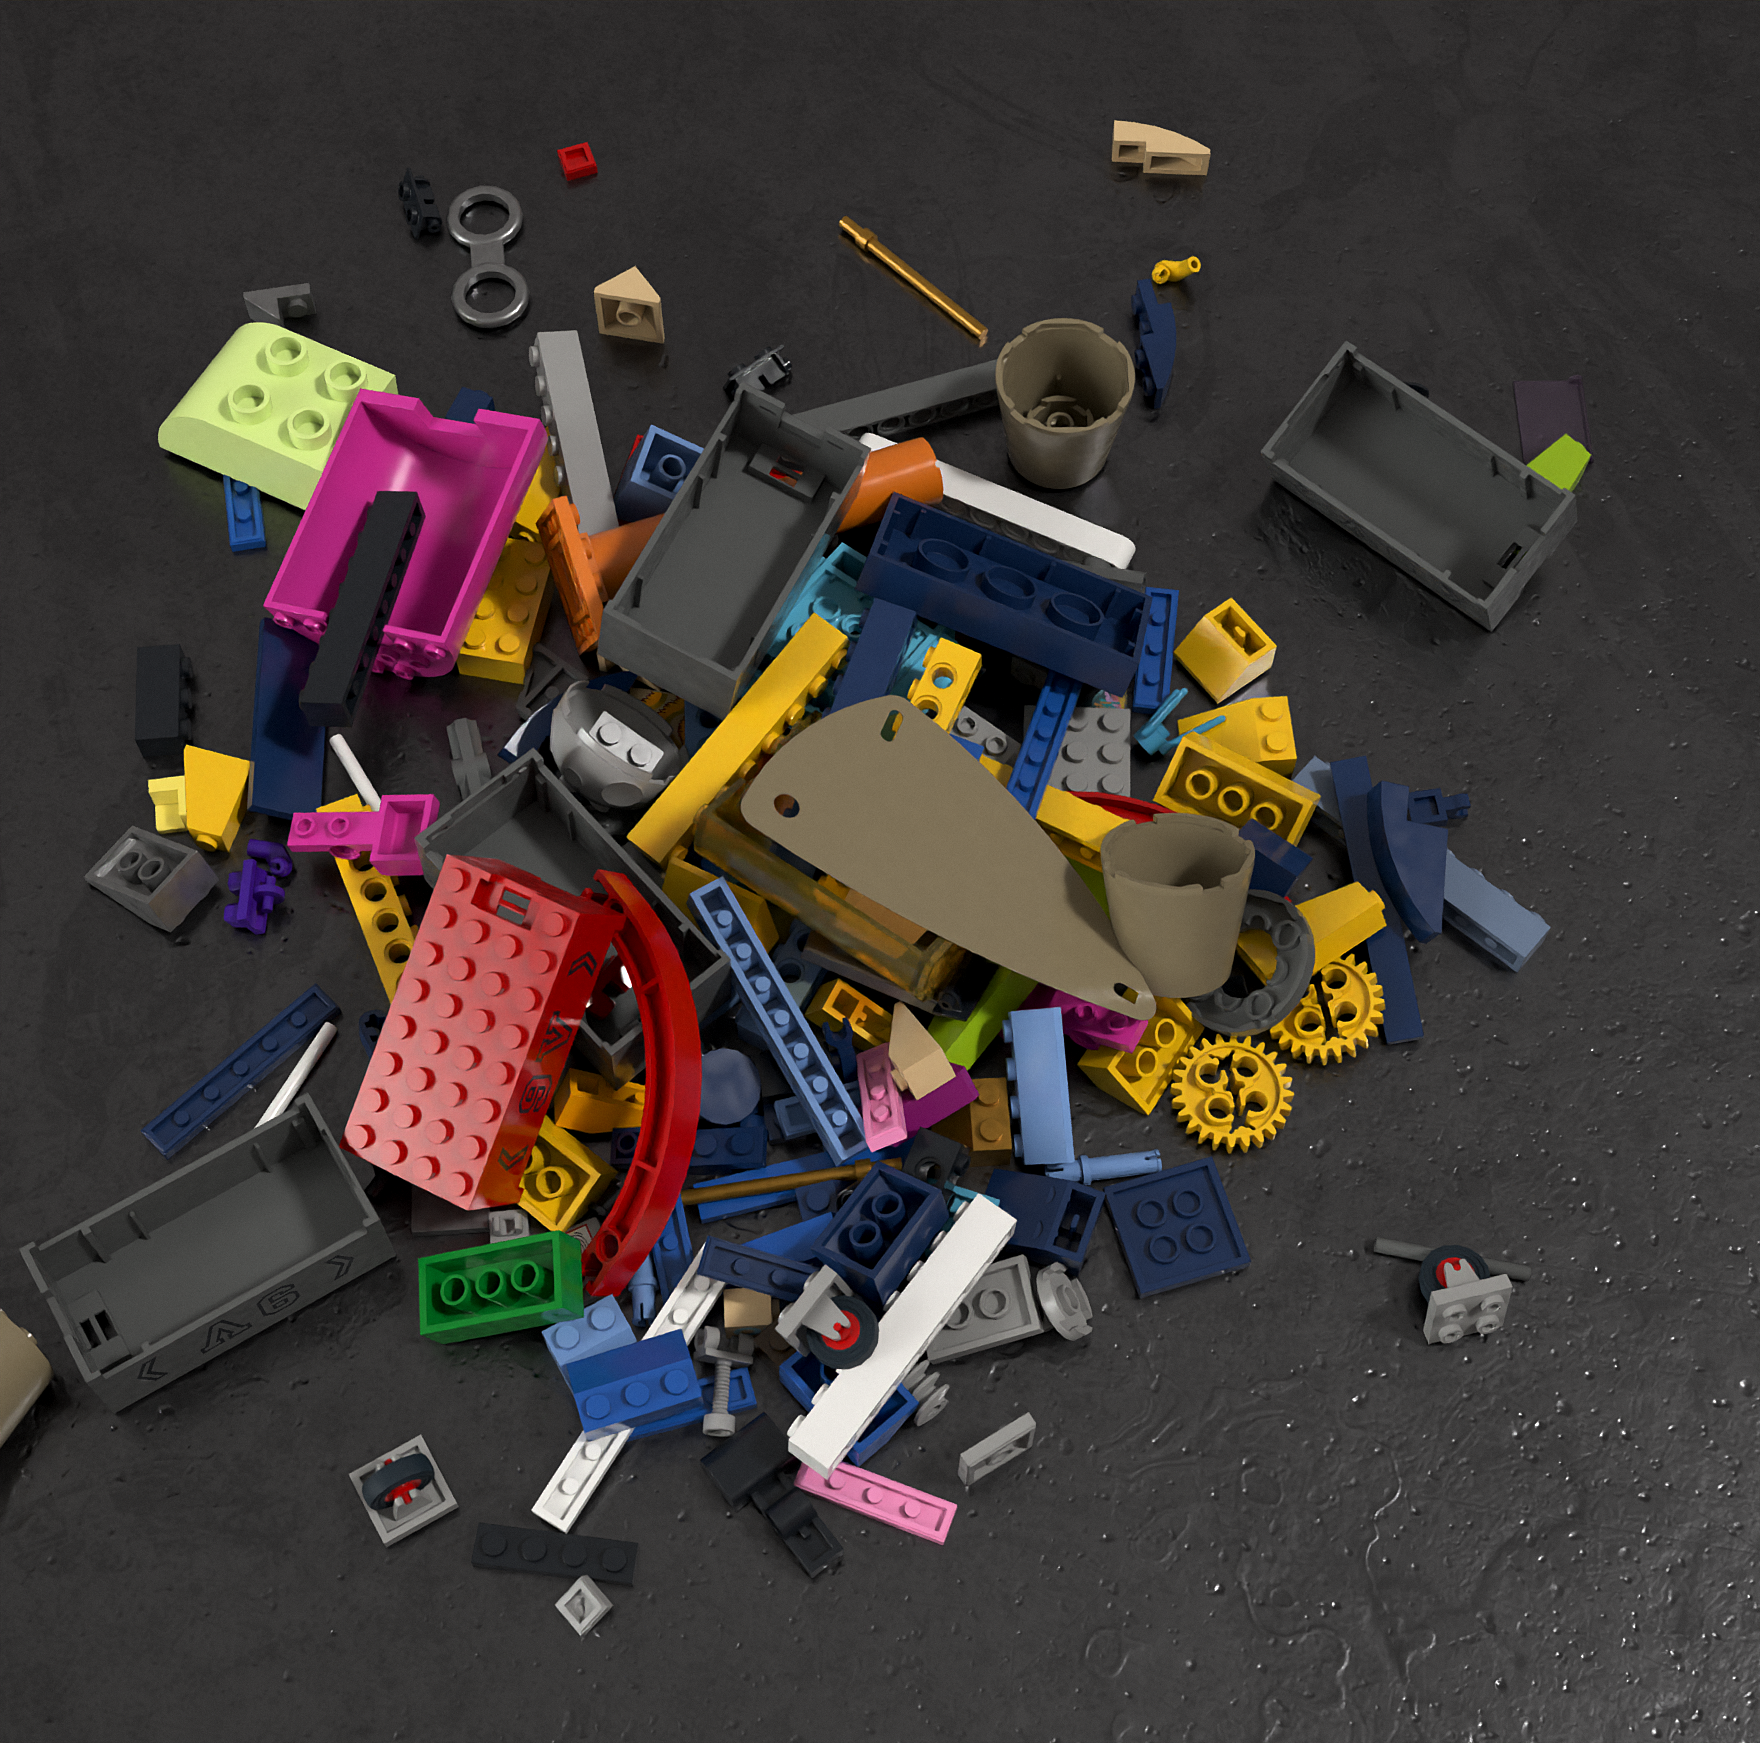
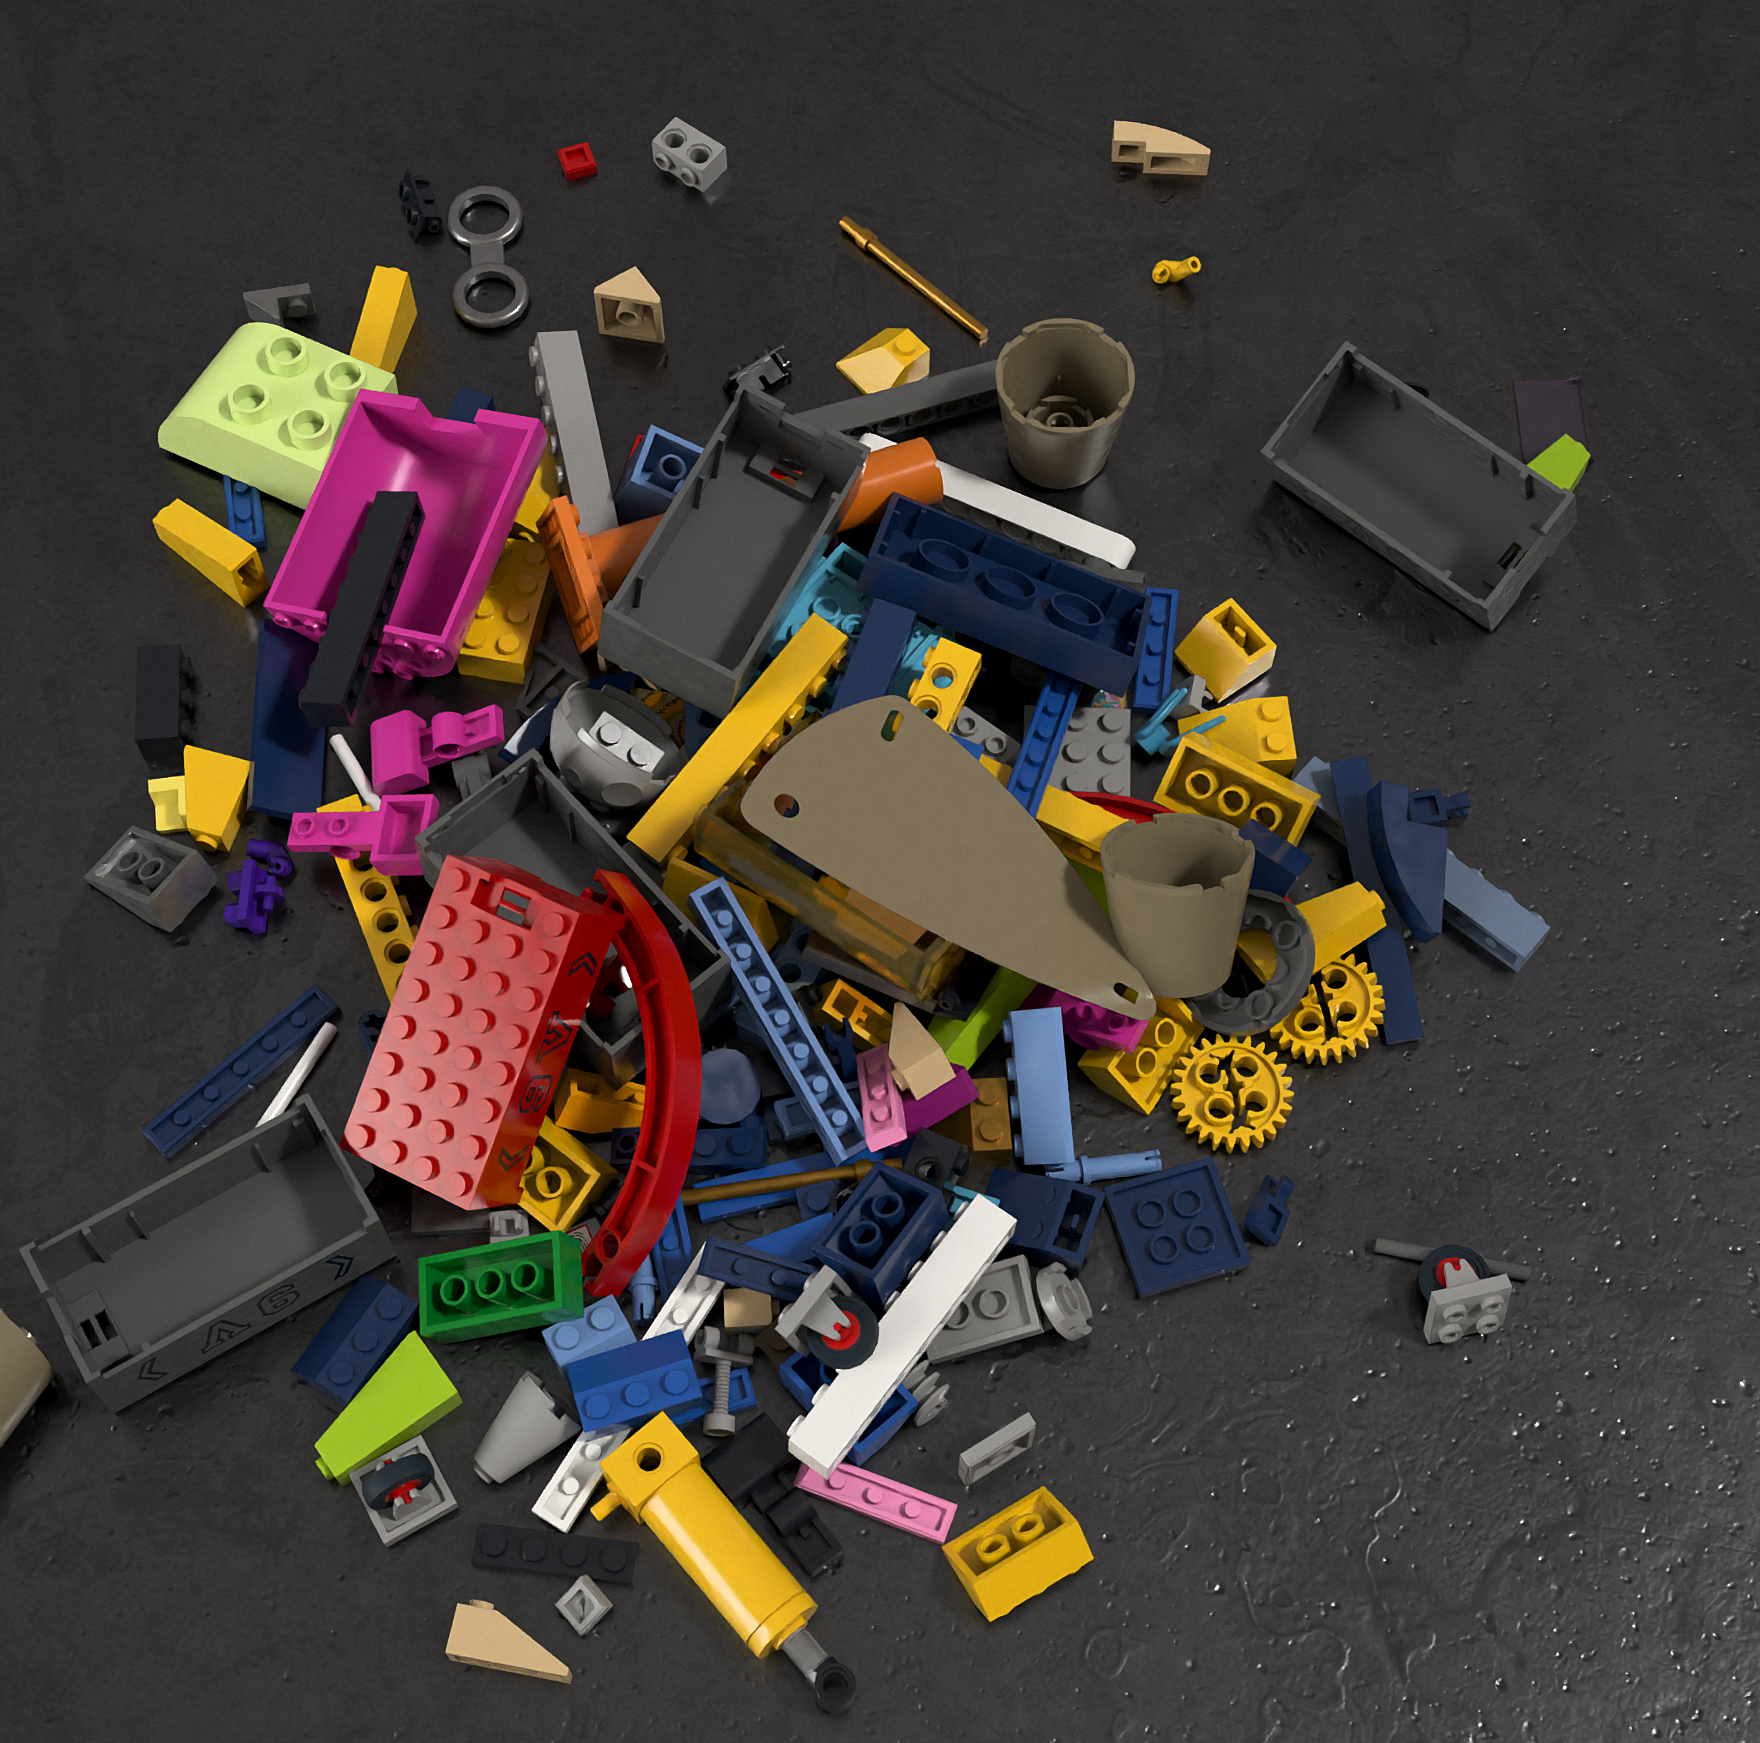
dark blue slope [1131,278,1176,409] -> none
none -> yellow slope [152,498,270,608]
none -> dark blue slope [291,1275,420,1408]
none -> lime slope [314,1330,463,1487]
none -> yellow slope [349,265,418,374]
none -> dark pink plate [370,704,504,798]
none -> tan slope [445,1599,572,1684]
none -> light grey cone [473,1371,583,1484]
none -> yellow piece [591,1411,856,1713]
none -> light grey brick [652,117,727,192]
none -> black arm [794,984,823,1036]
none -> yellow slope [836,328,930,395]
none -> yellow slope [941,1486,1094,1622]
none -> light grey tile [1168,674,1213,720]
none -> dark blue plate [1243,1175,1294,1246]

